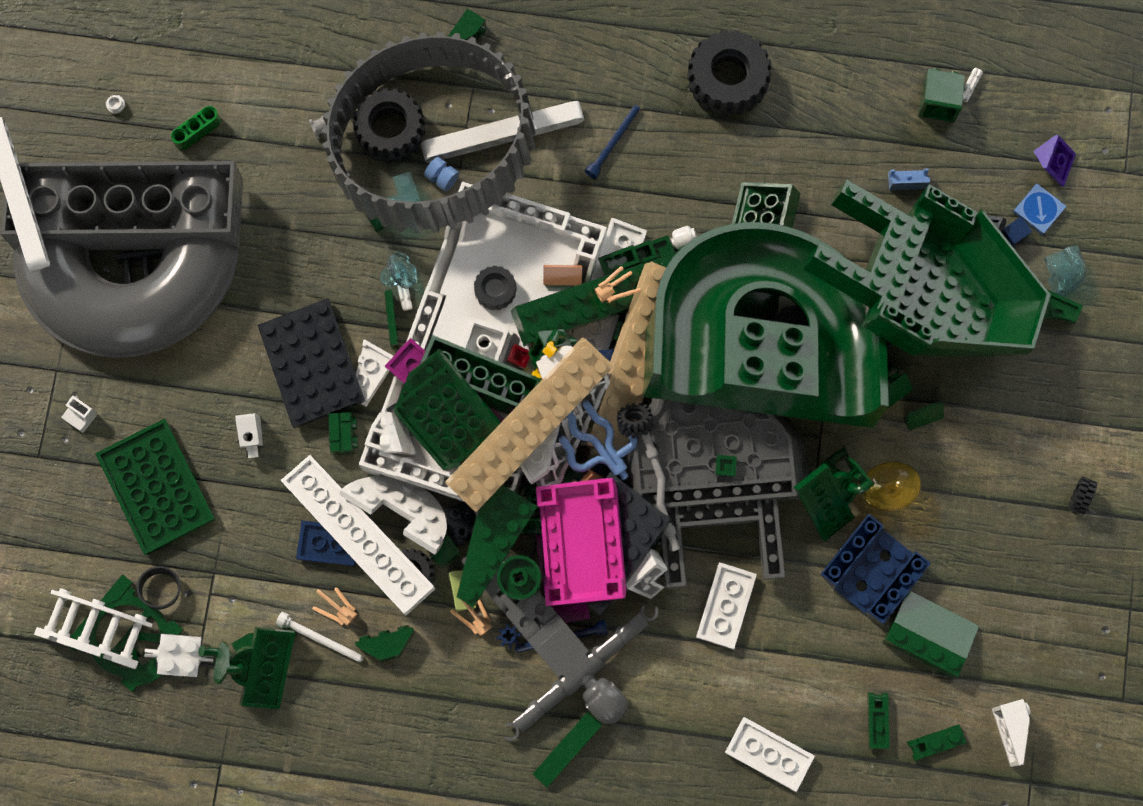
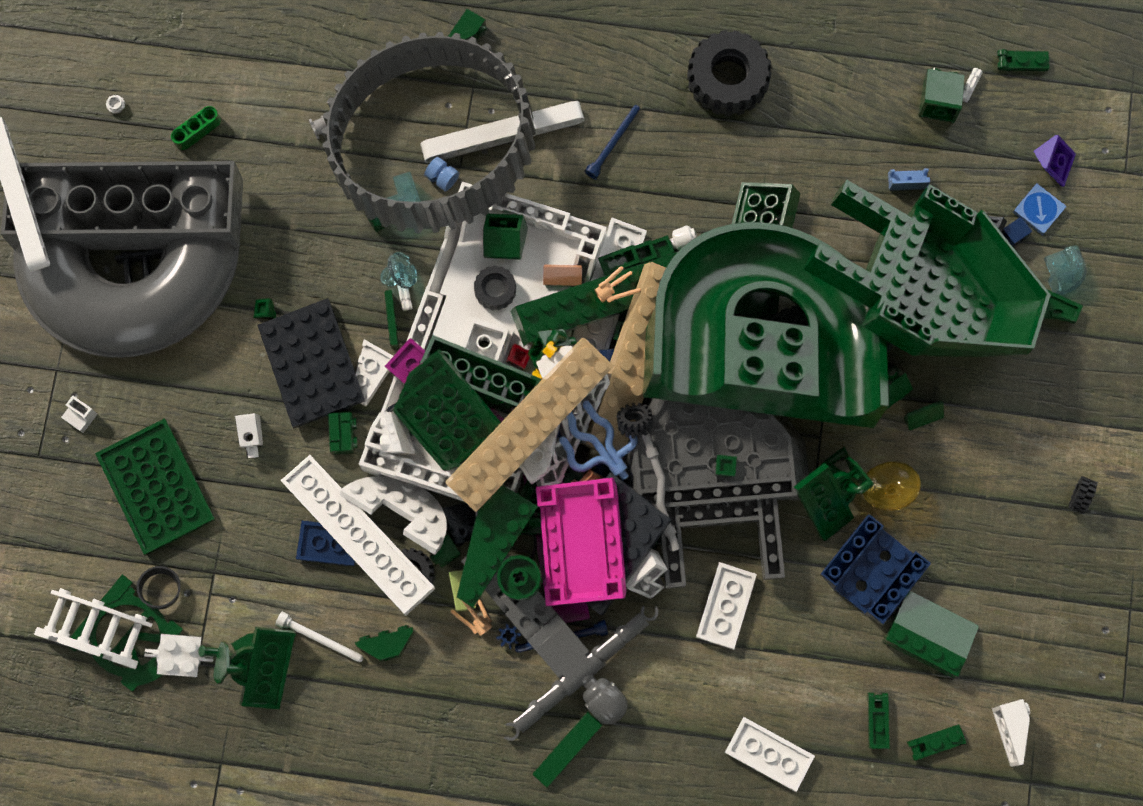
light nougat plant [313,588,357,626] -> none
black tyre [353,88,426,163] -> none
none -> dark green slope [254,298,276,320]
none -> dark green slope [483,213,528,260]
none -> dark green plate [997,49,1049,71]

